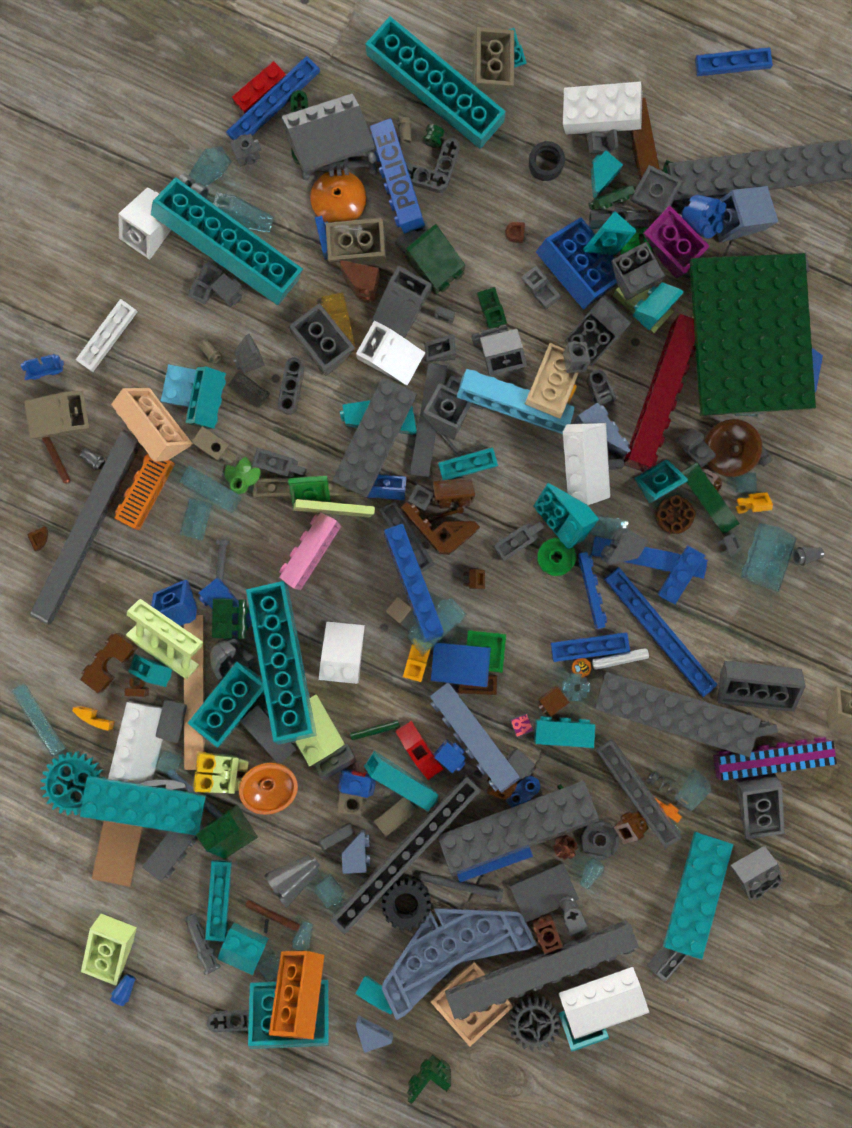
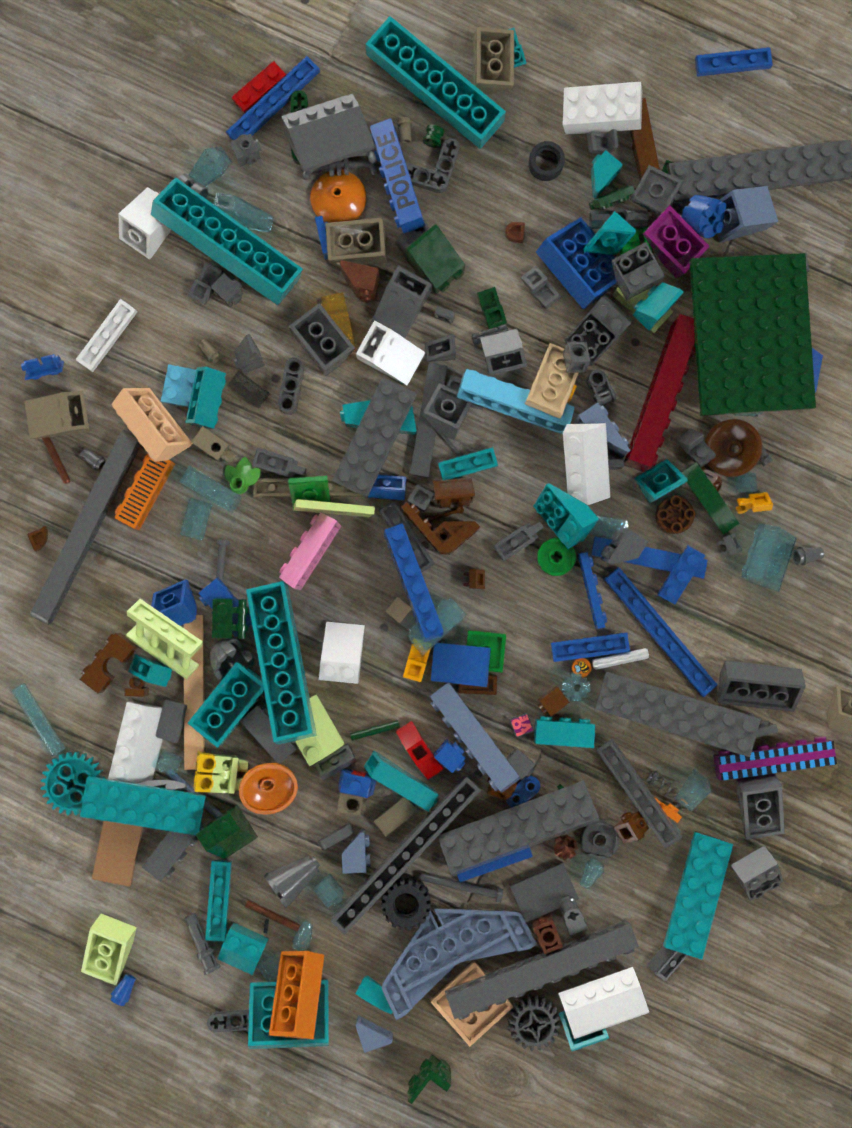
light orange slope [72,706,115,731] -> none

